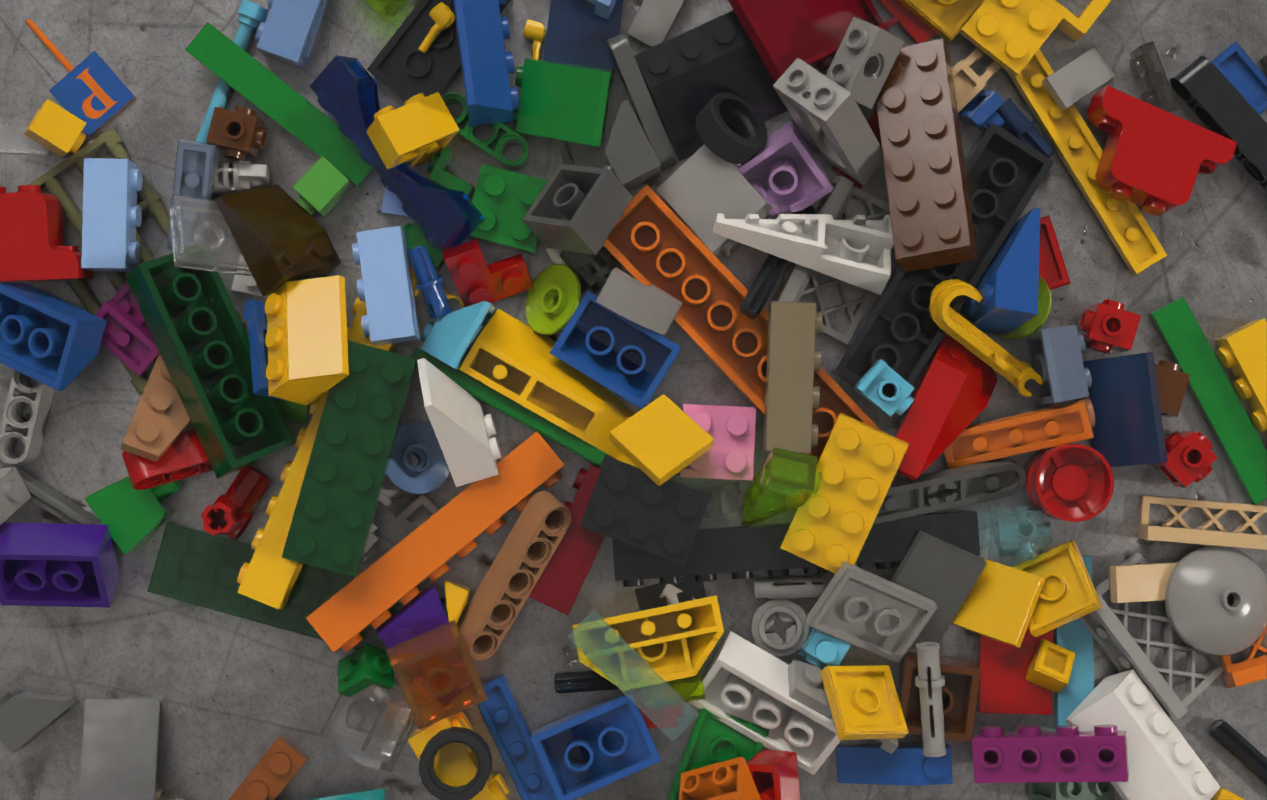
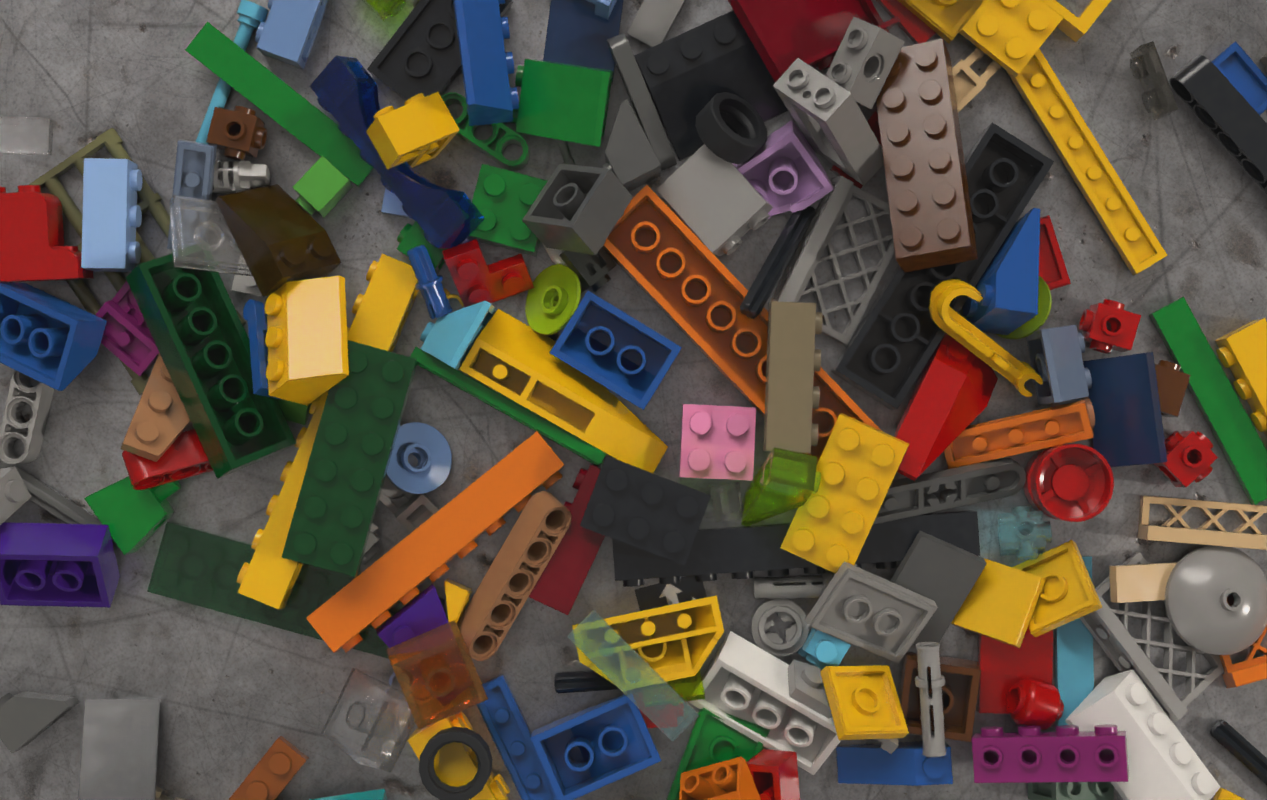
yellow brick [23,99,86,158] -> none
blue piece [26,19,136,137] -> none
red piece [201,465,273,541] -> none
green bracket [337,645,394,698] -> none
light blue brick [352,226,420,346] -> none
white slope [417,358,502,487] -> none
yellow hand [418,2,455,54] -> none
green bracket [427,147,475,204] -> none
yellow hand [523,19,546,60] -> none
light grey slope [596,268,683,335] -> none
yellow tile [609,394,714,486] -> none
white wedge [713,213,894,295] -> none
medium azure brick [853,359,915,417] -> none
blue tile [958,90,1005,129] -> none
dark blue axle [996,98,1055,158] -> none
yellow slope [1025,639,1076,693] -> none
light grey slope [1042,47,1115,112] -> none
red brick [1087,85,1237,216] -> none
none -> red head [1005,678,1064,730]

